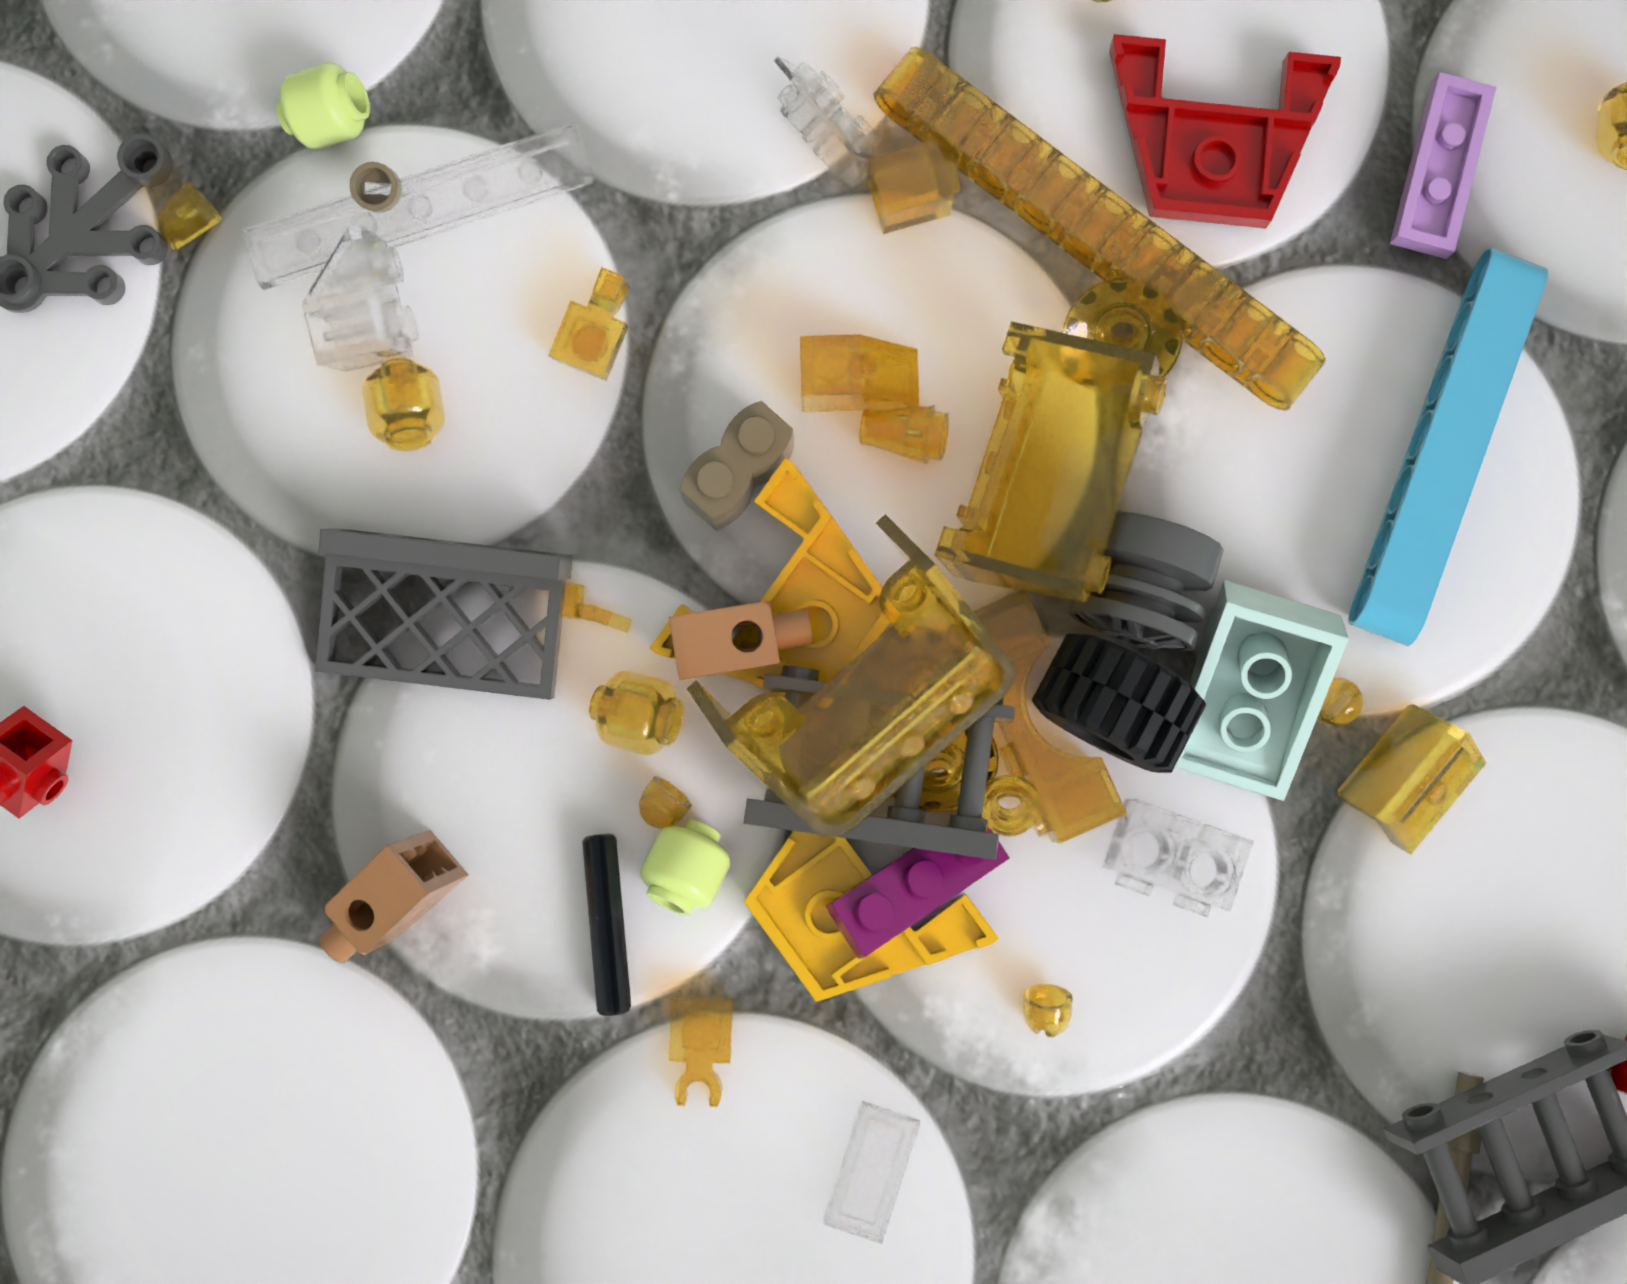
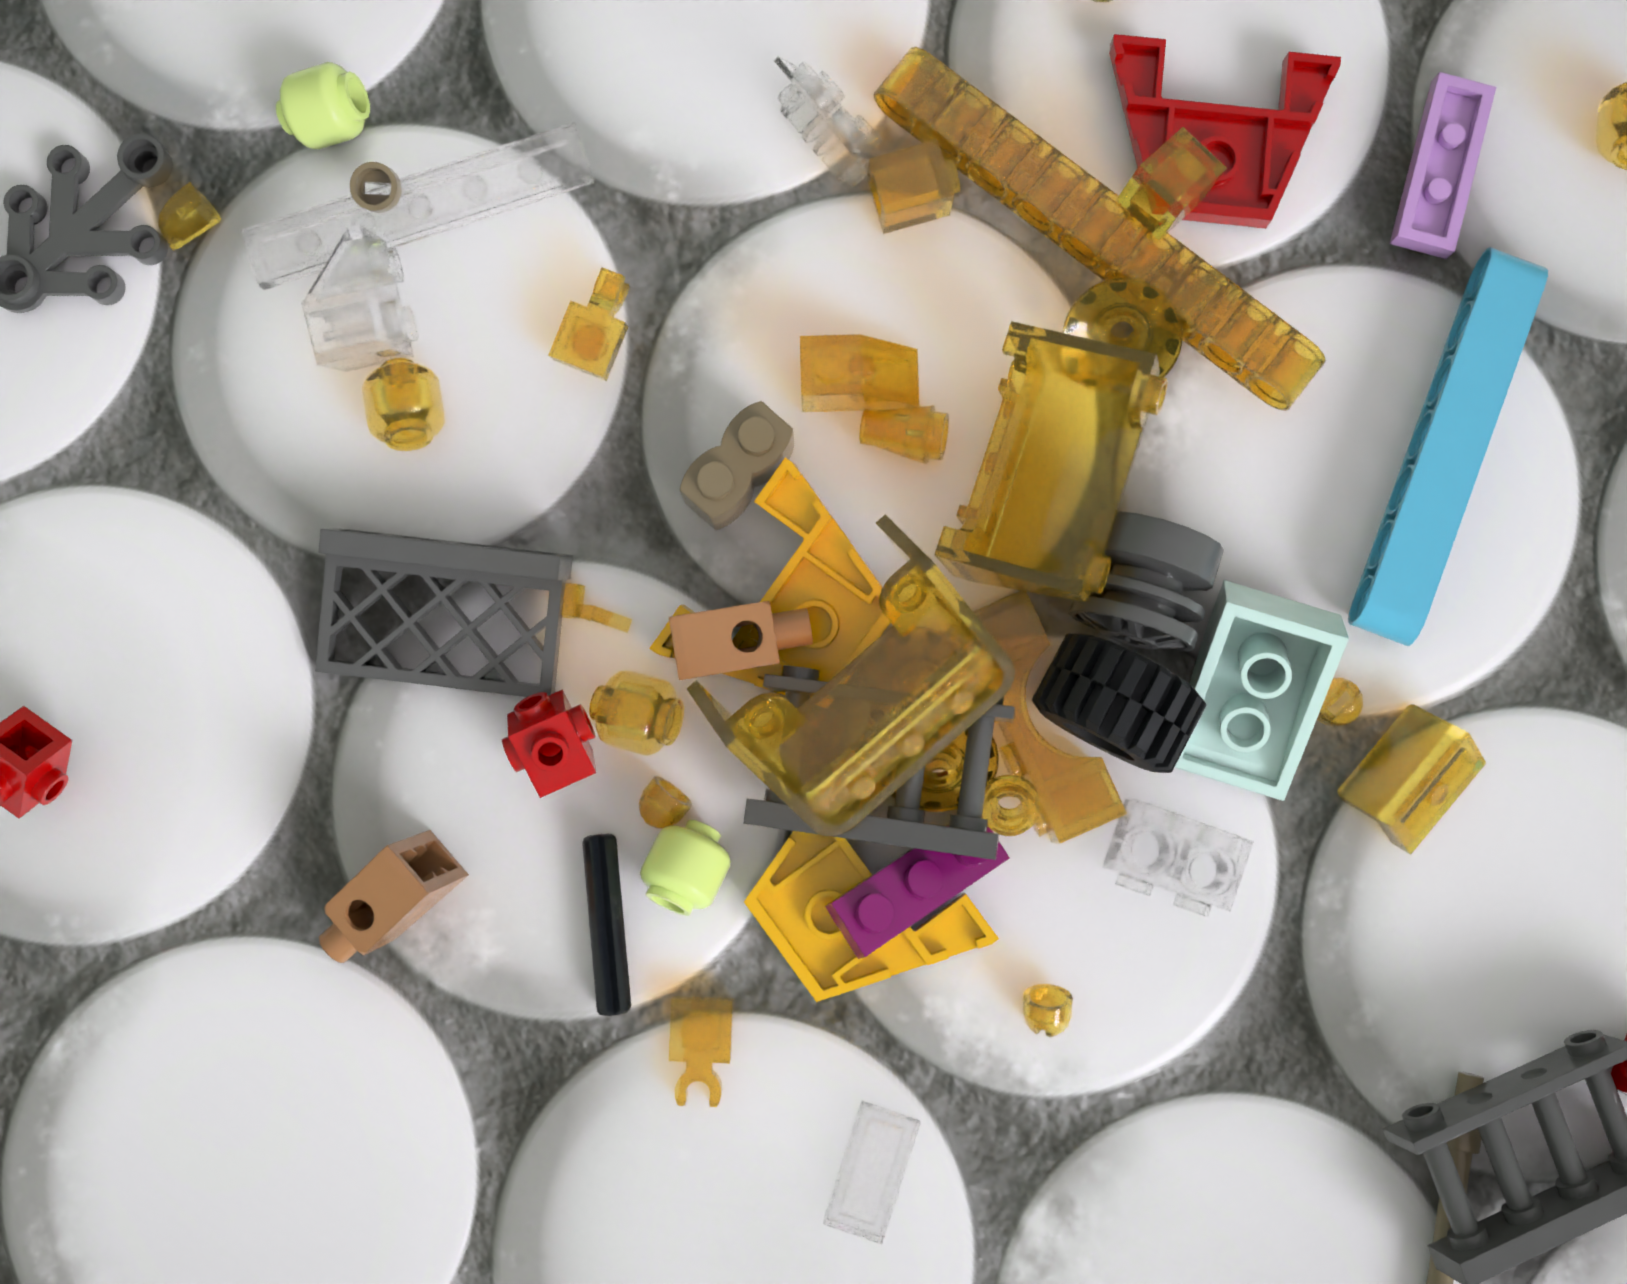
none -> red brick [502,689,596,798]
none -> clear yellow brick [1116,127,1227,240]

